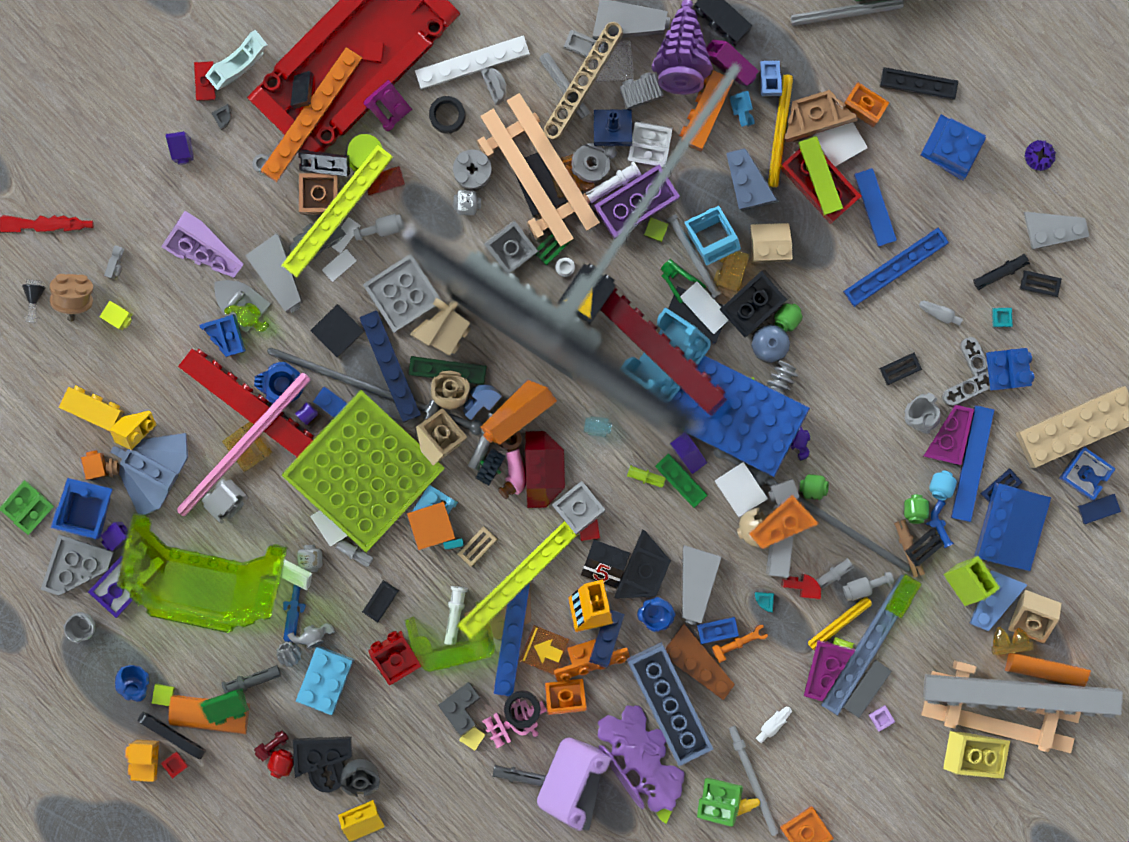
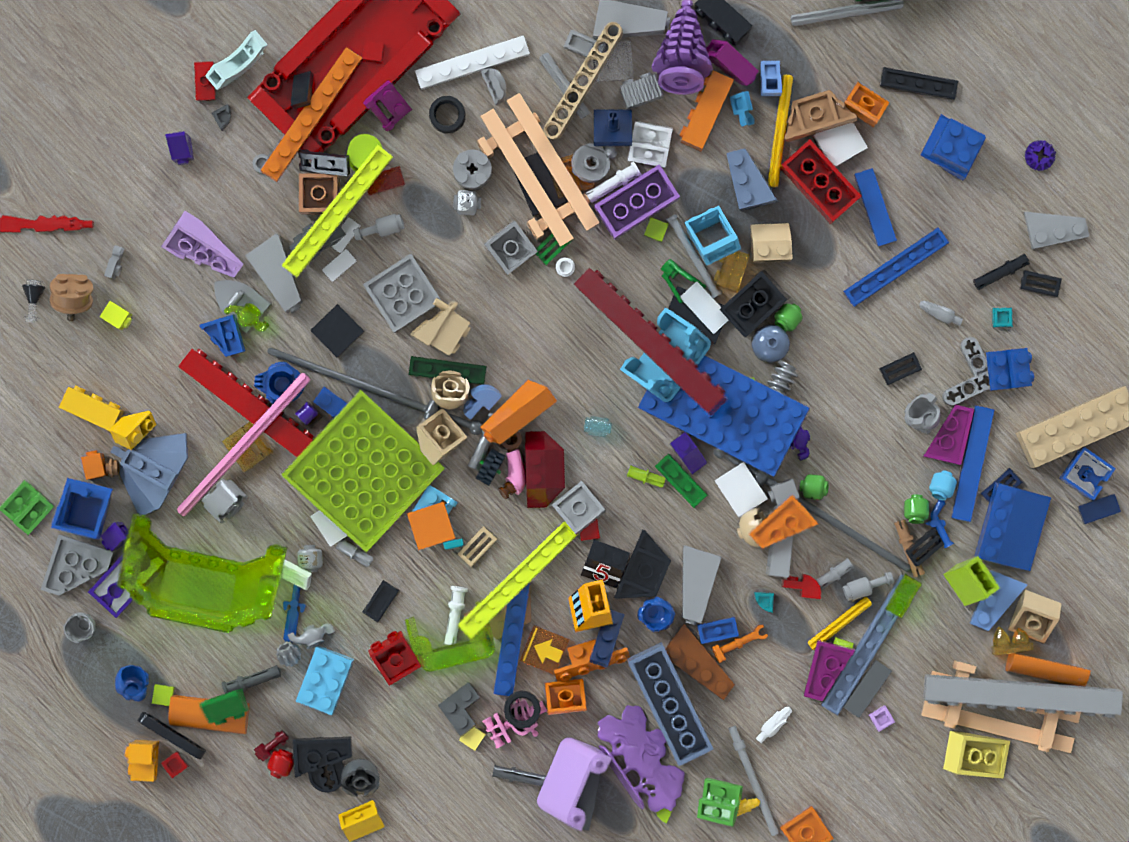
dark blue plate [359,310,421,423] -> none
piece [403,63,741,435] -> none
lime tile [798,136,843,215] -> none

